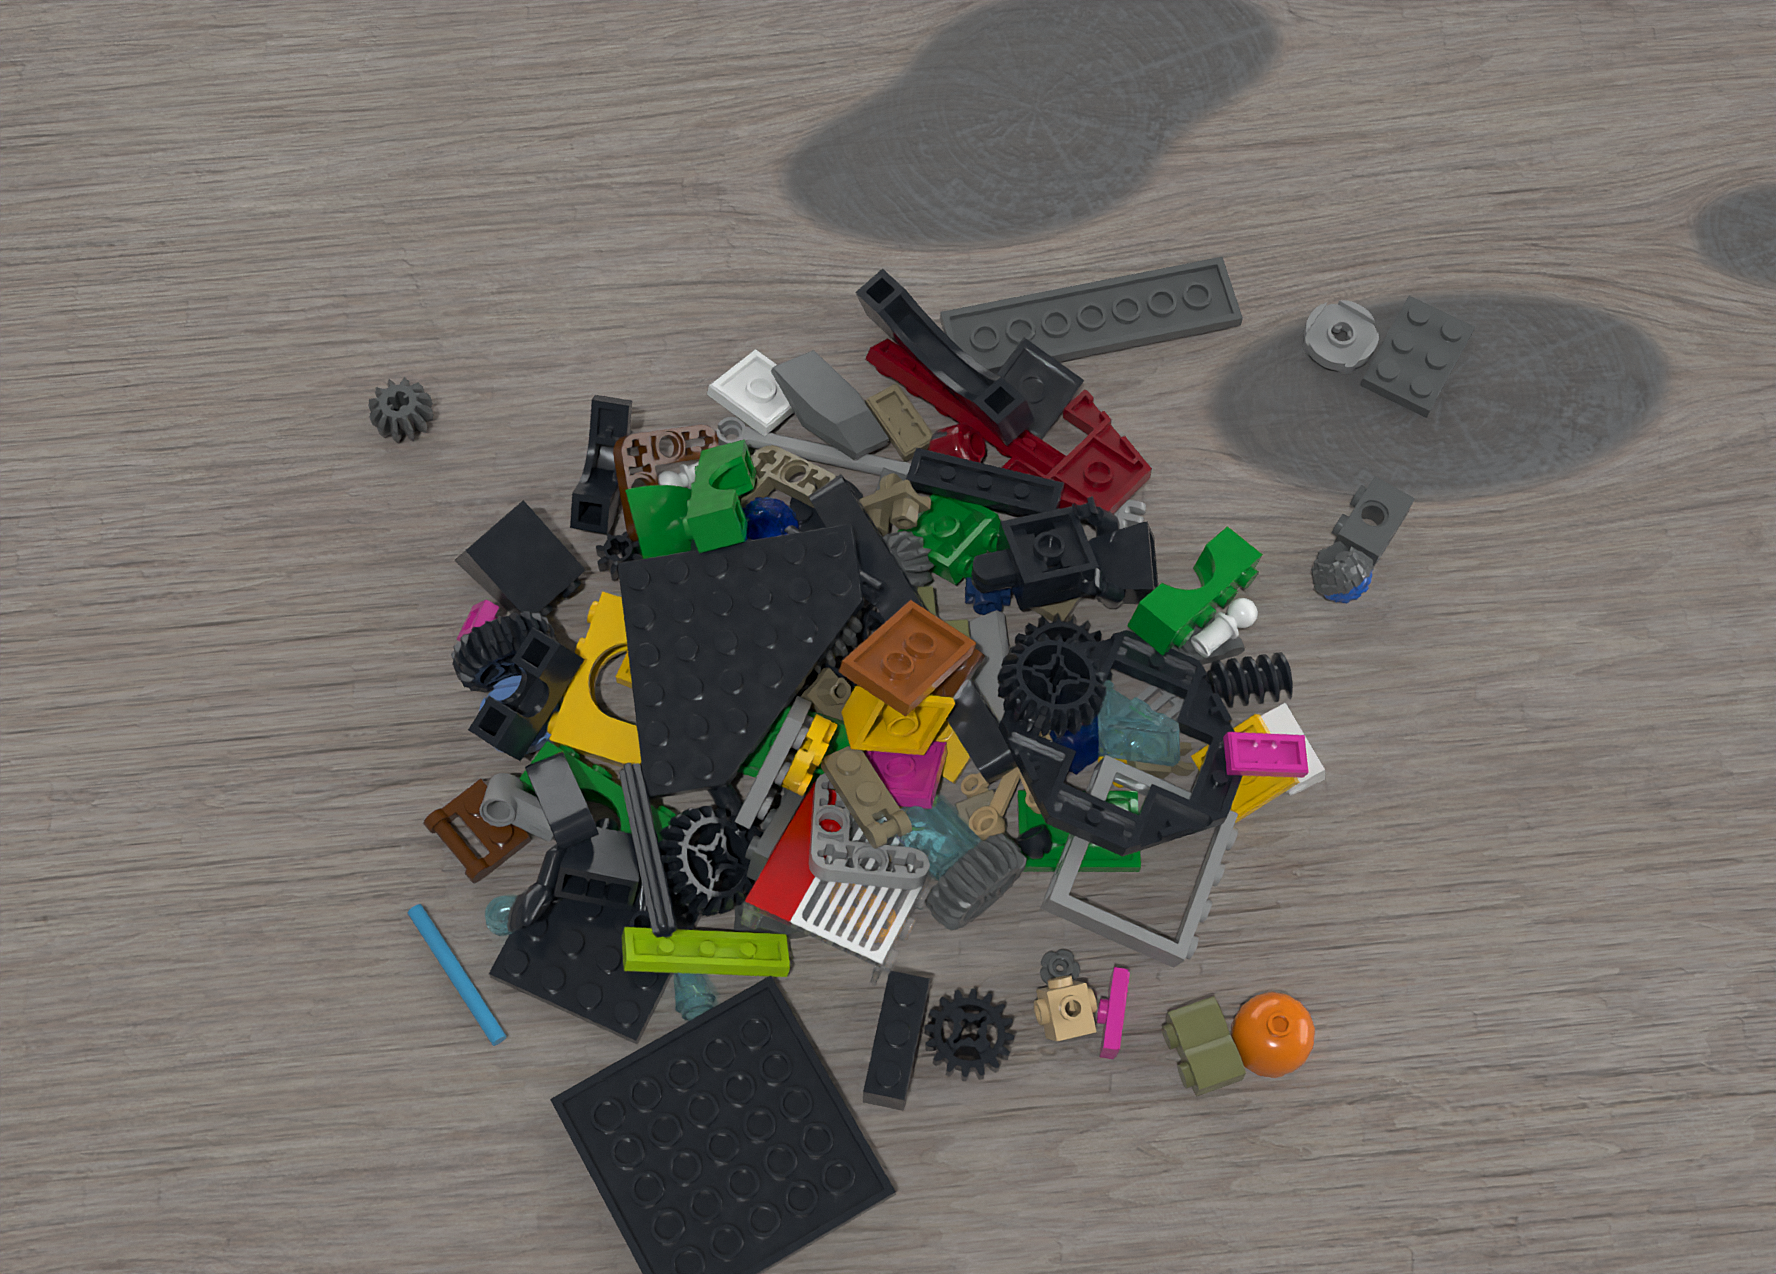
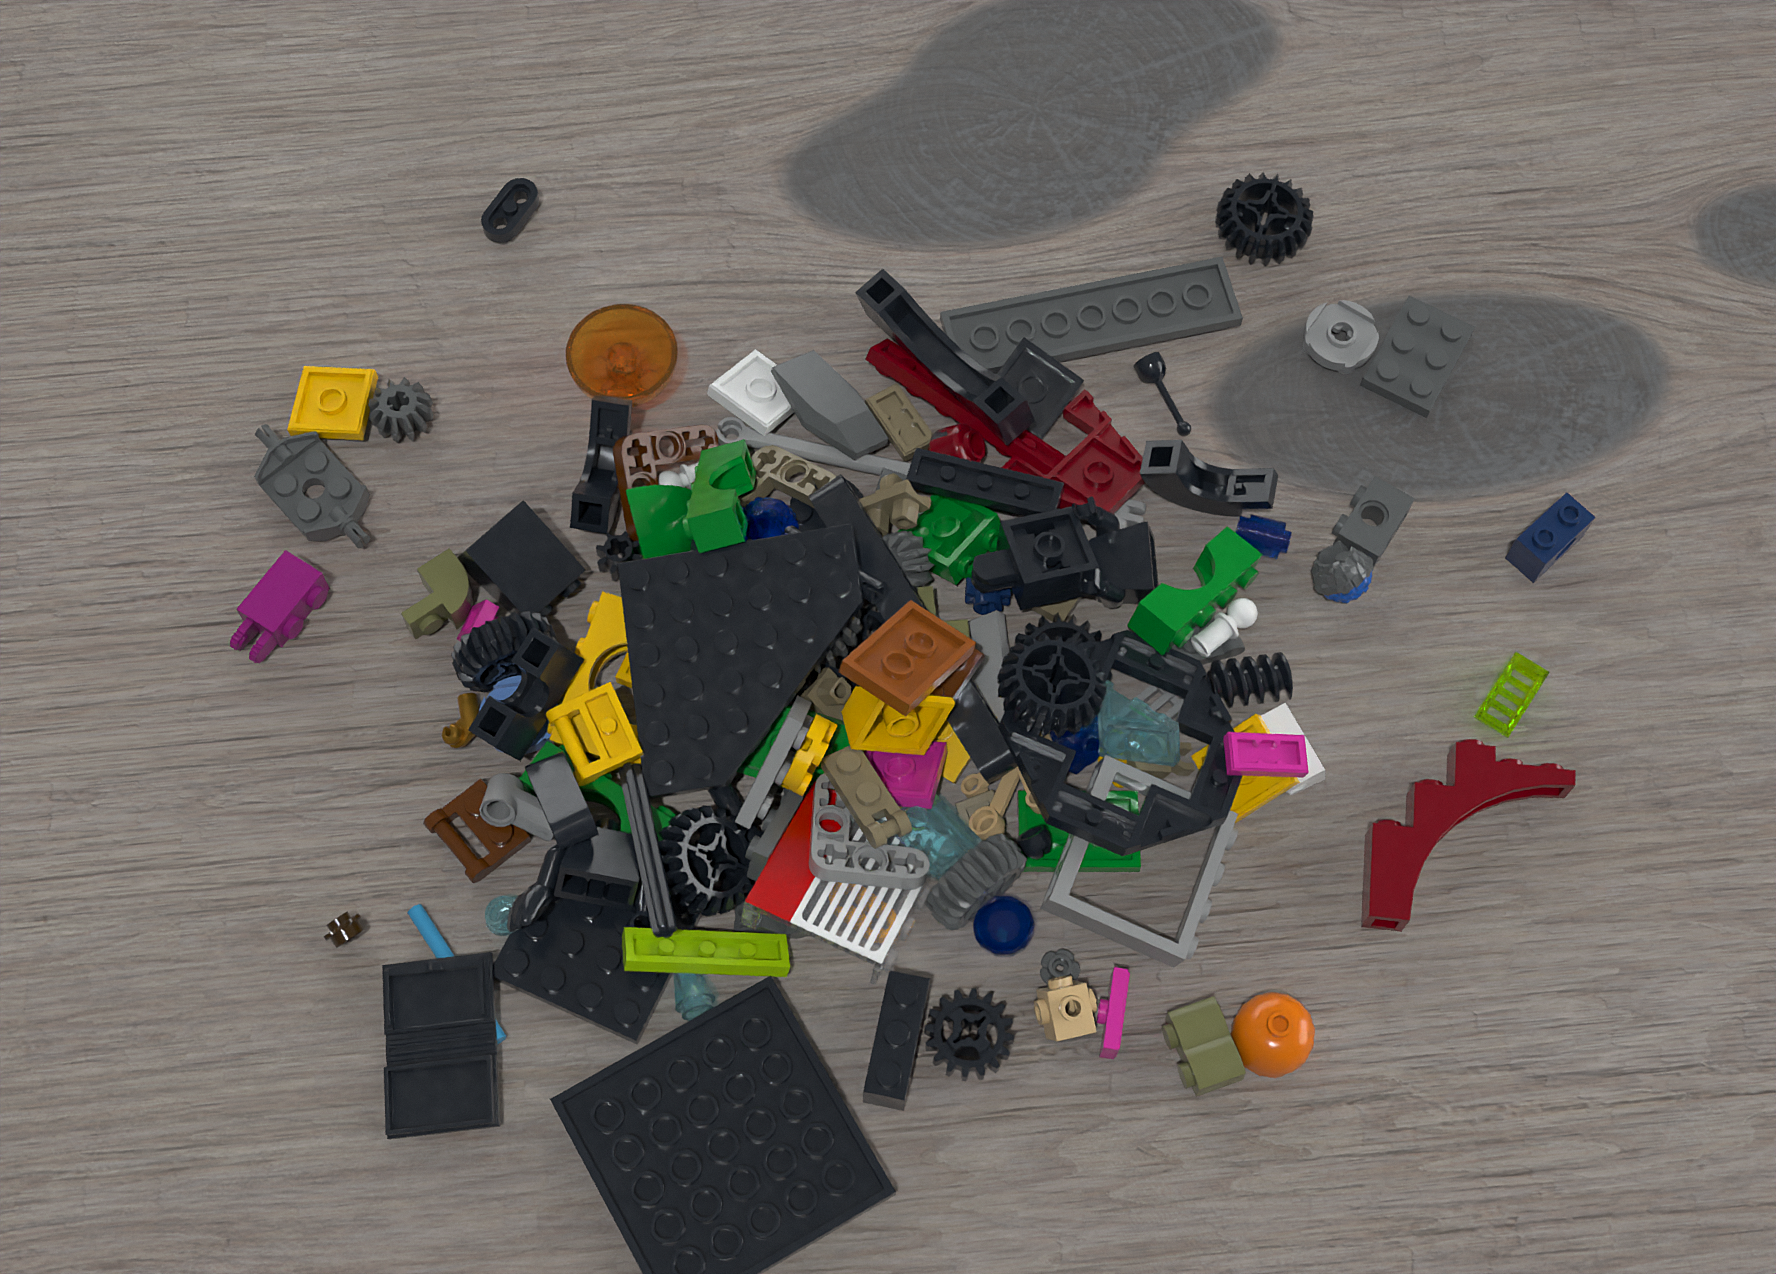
none -> magenta hinge [230,550,330,664]
none -> dark grey plate [254,424,370,548]
none -> yellow plate [287,366,378,440]
none -> dark brown plate [324,911,365,948]
none -> black piece [382,952,500,1140]
none -> olive brick [401,548,474,640]
none -> pearl gold arm [442,693,479,748]
none -> black plate [481,178,539,243]
none -> yellow plate [546,682,644,786]
none -> clear orange piece [566,304,678,408]
none -> clear blue hair [973,896,1035,957]
none -> black hinge [1133,352,1191,436]
none -> black arch [1140,440,1278,517]
none -> black gear [1215,172,1314,266]
none -> clear blue brick [1235,514,1292,559]
none -> dark red arch [1361,739,1576,932]
none -> clear neon green slope [1474,652,1550,738]
none -> dark blue brick [1505,492,1596,583]

